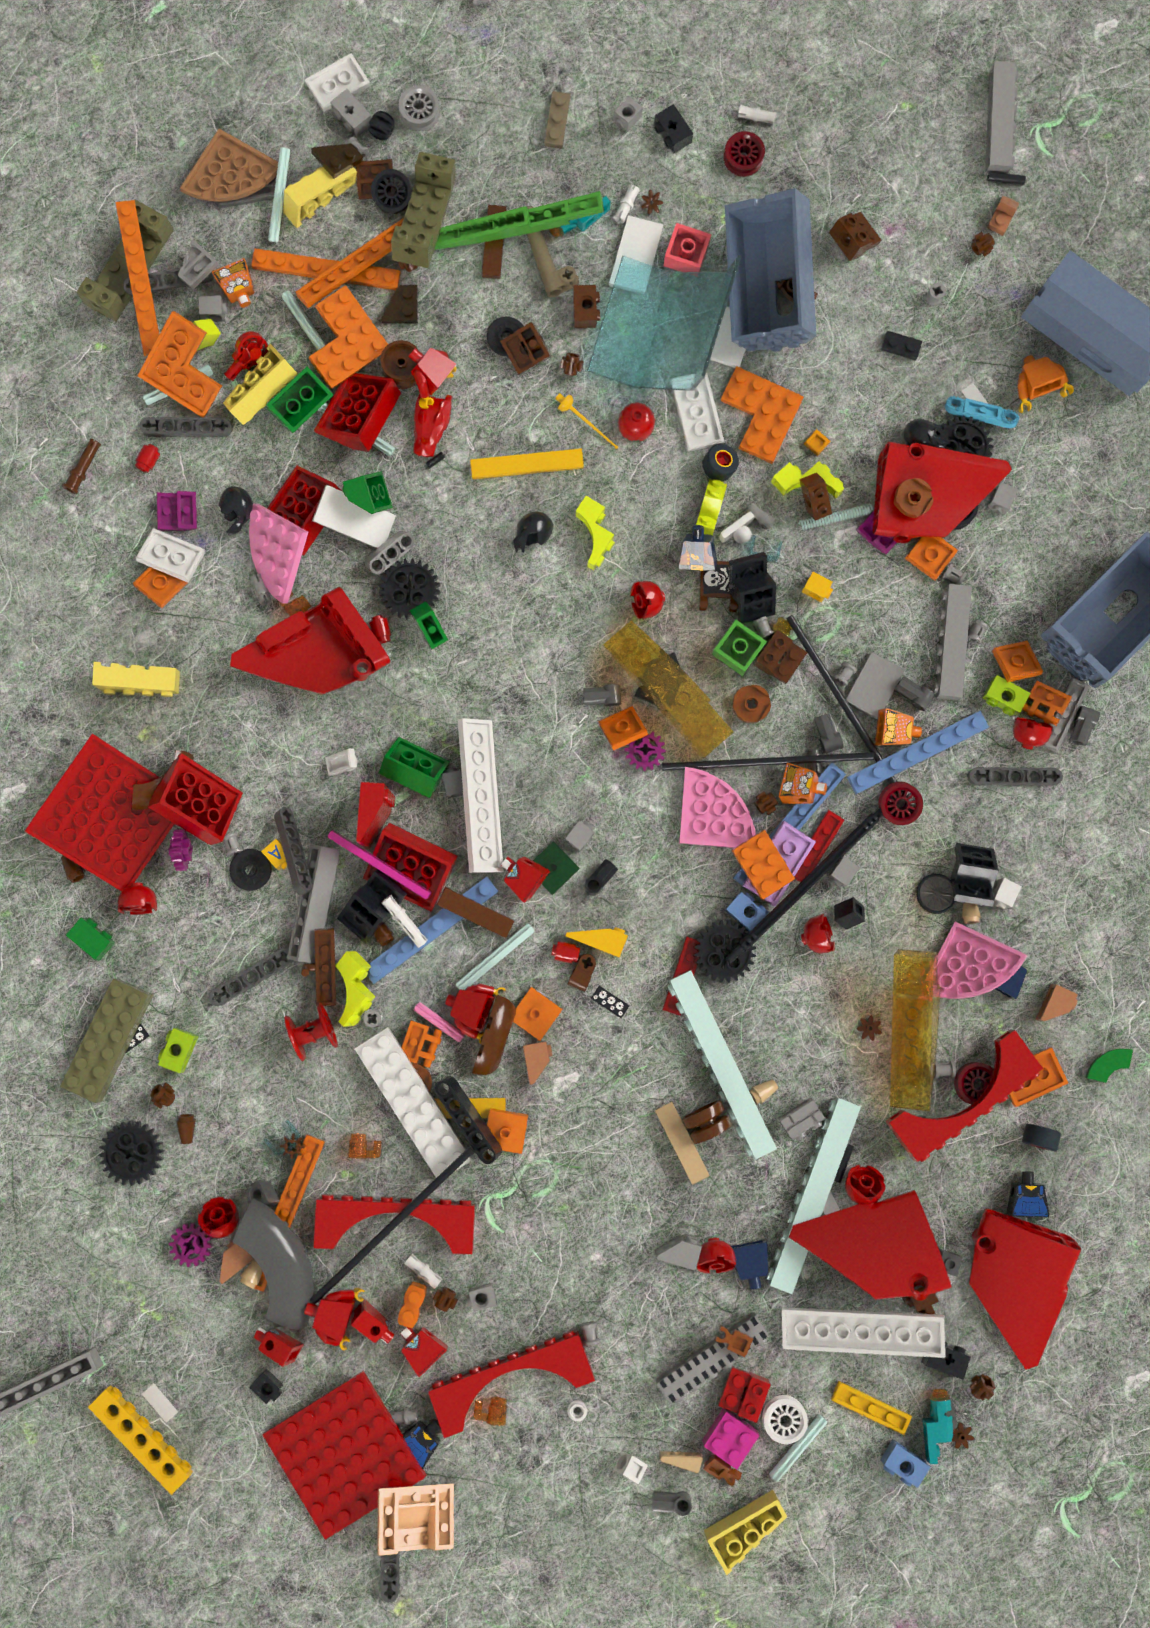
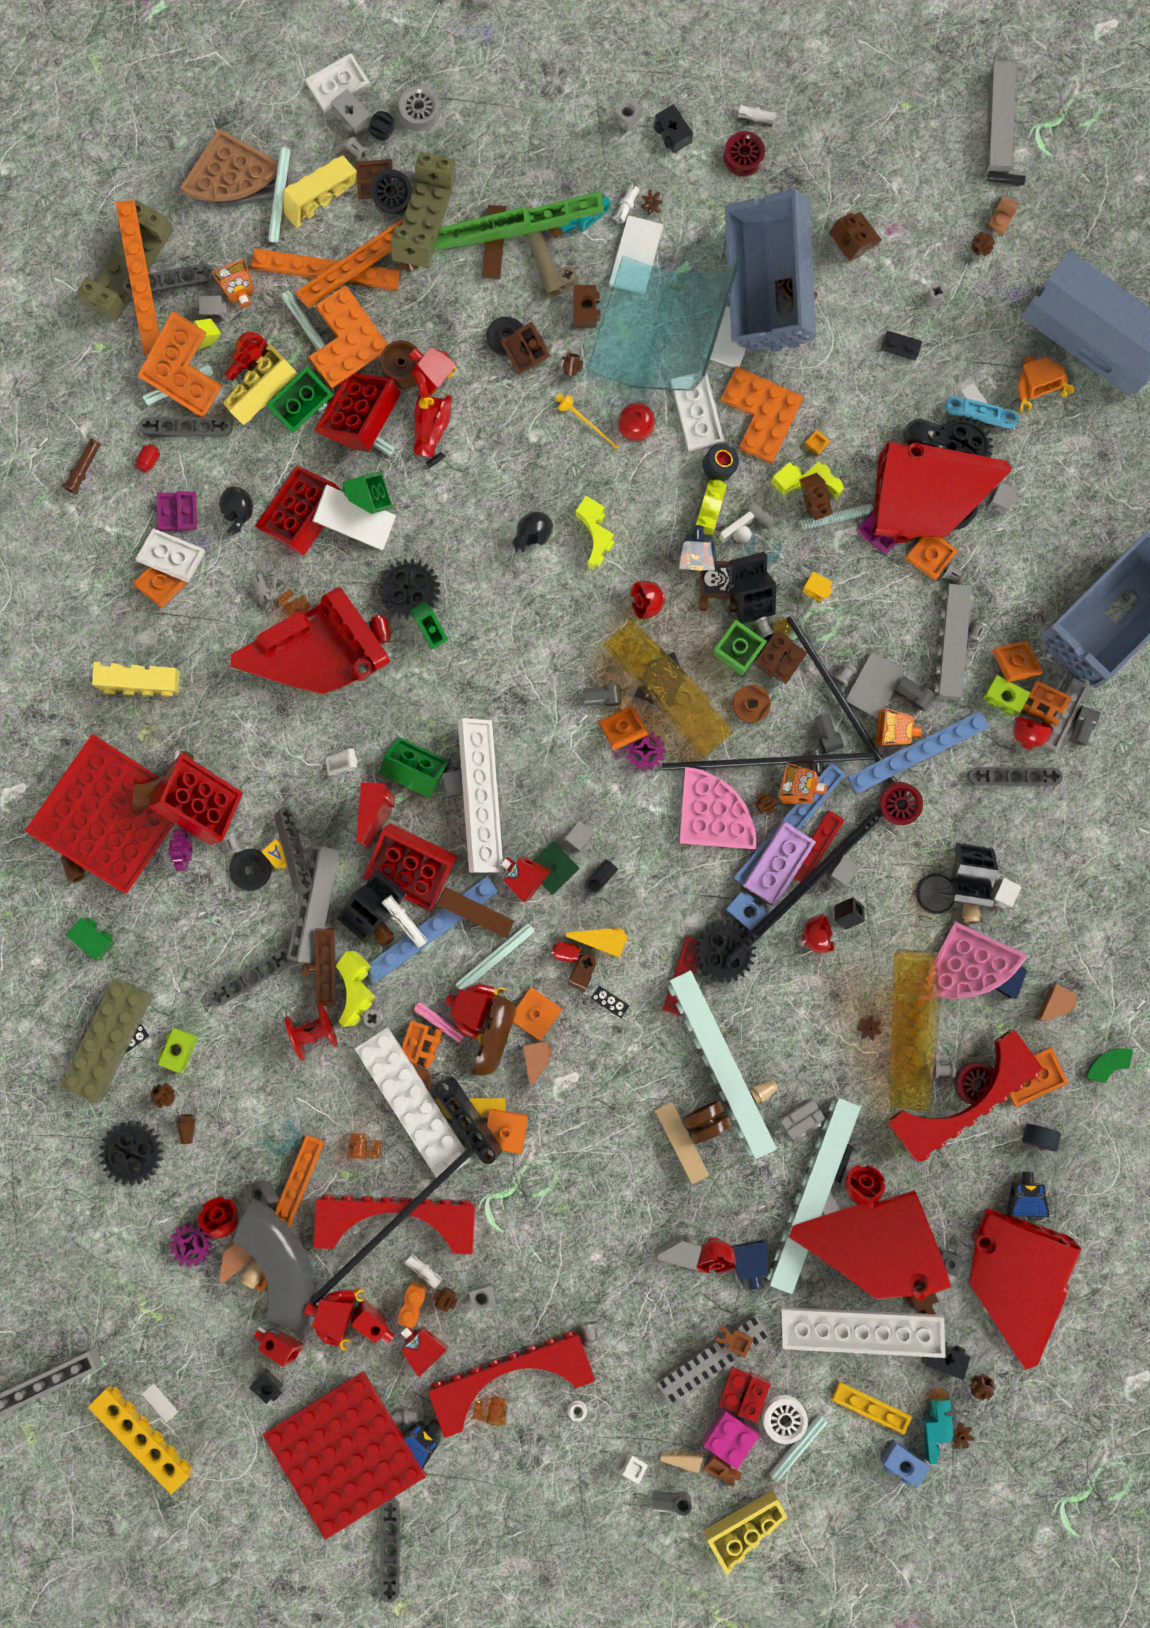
red cylinder [118,882,157,915] -> none
light grey wing [178,239,219,290] -> none
bright pink plate [249,503,308,604] -> none
reddish brown gear [280,1133,306,1159] -> none
dark brown wing [311,143,363,179] -> none
dark pink tile [328,830,432,899] -> none
light grey beam [365,531,415,574] -> none
light nougat slope [377,1483,454,1556] -> none
dark brown wing [382,285,418,324] -> none
yellow tile [470,448,584,479] -> none
dark tan plate [545,91,571,149] -> none
coral brick [663,223,712,277] -> none
orange plate [731,830,795,900] -> none
dark orange plate [894,478,933,518] -> none

